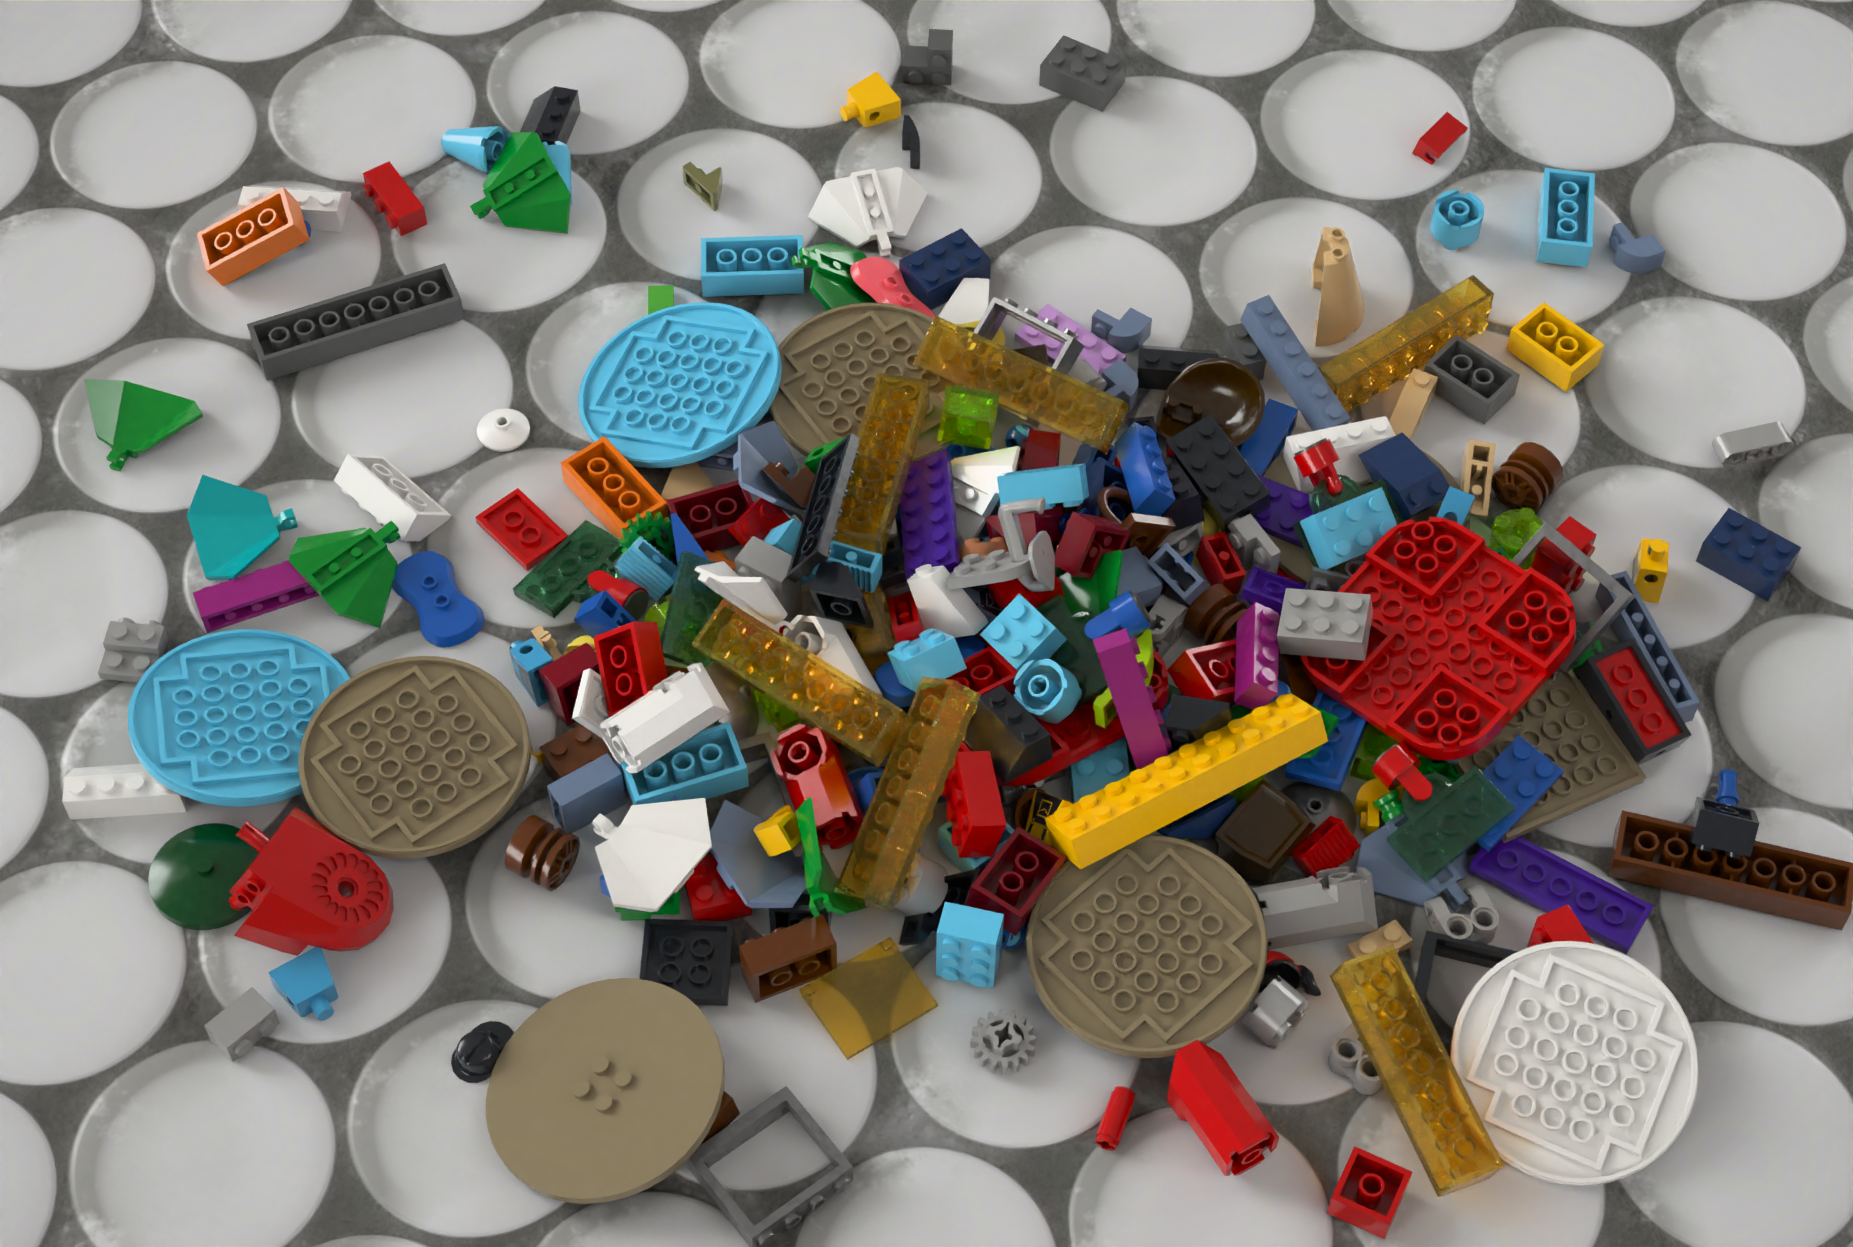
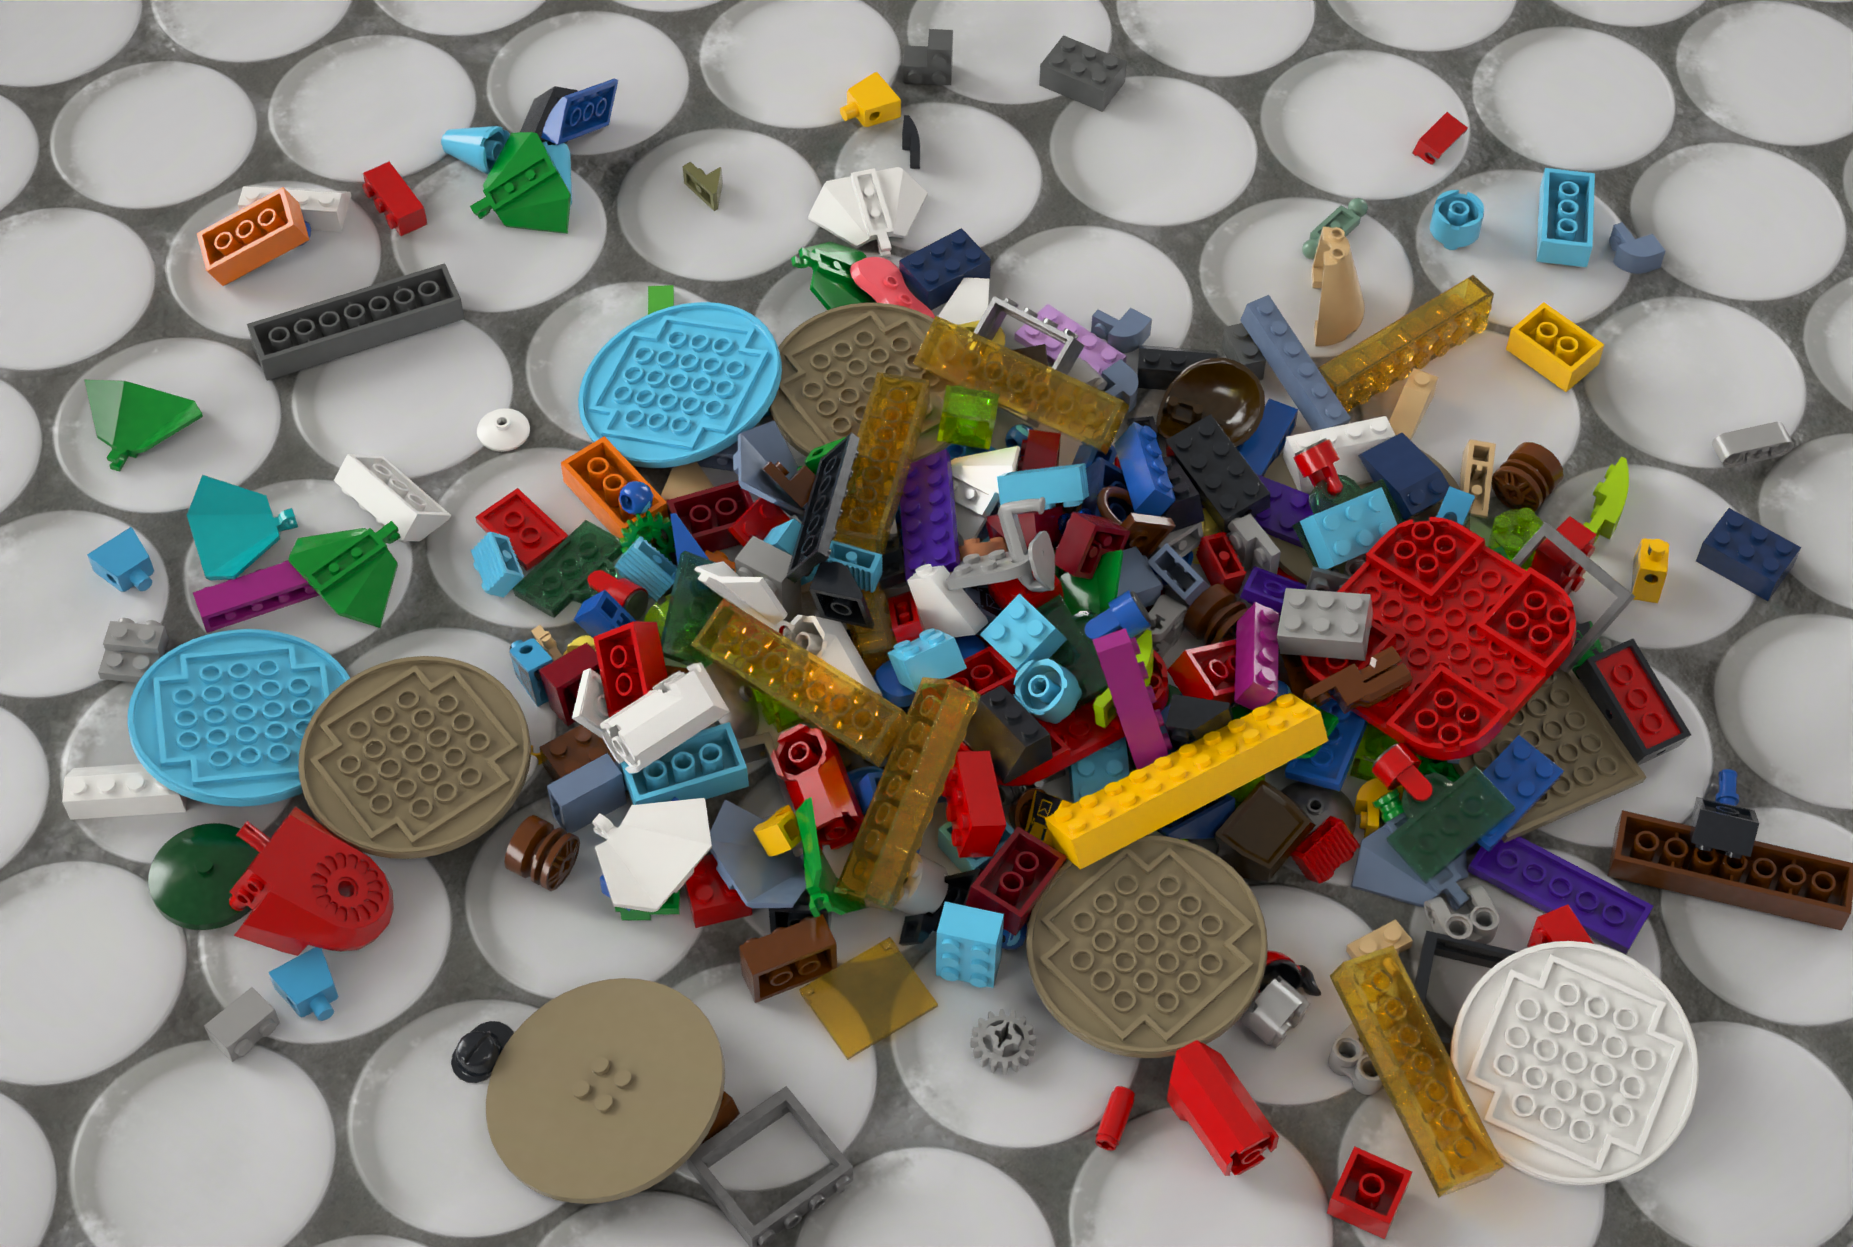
blue plate [392,551,484,647] -> none
black plate [639,919,734,1006] -> none
medium azure brick [701,235,804,297] -> none
light grey brick [1251,866,1378,950] -> none
dark grey brick [1424,334,1520,424] -> none
sand blue brick [1595,571,1700,723] -> none
none -> dark azure torso [87,527,154,592]
none -> medium azure brick [471,532,524,598]
none -> blue slope [541,78,618,145]
none -> blue piece [619,481,653,515]
none -> sand green plate [1302,198,1368,259]
none -> reddish brown plate [1302,646,1413,714]
none -> lime slope [1583,456,1629,545]

